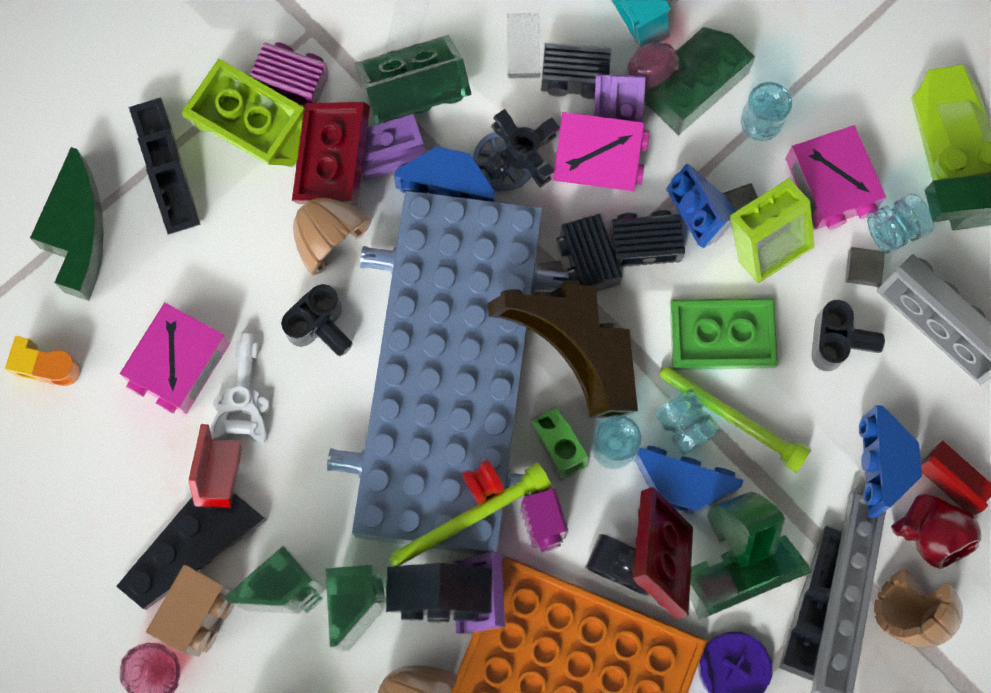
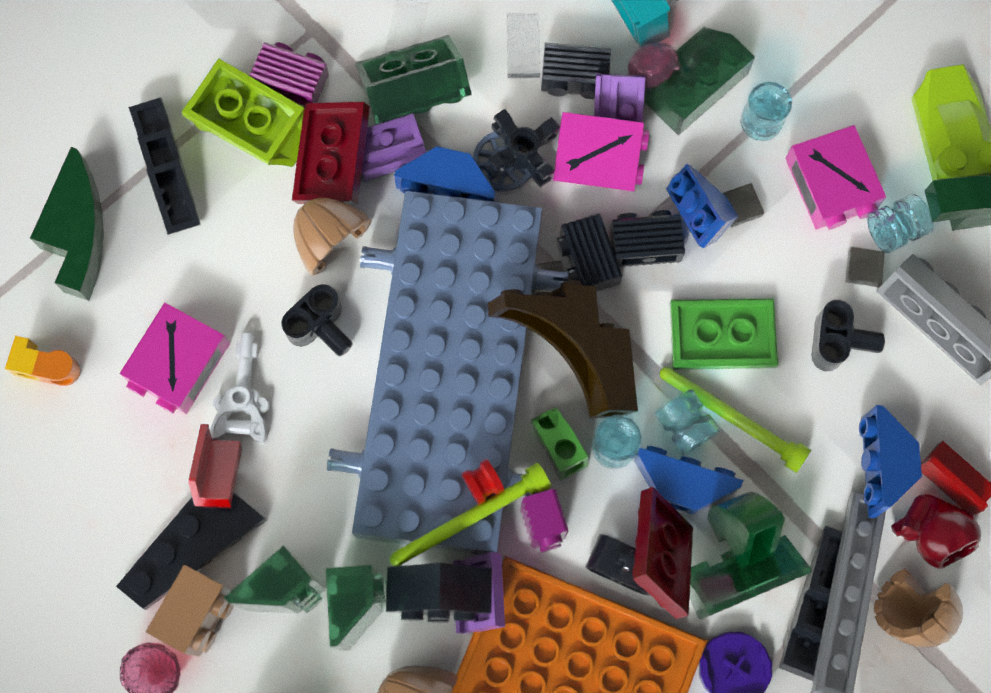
lime window [730,178,815,284] -> none

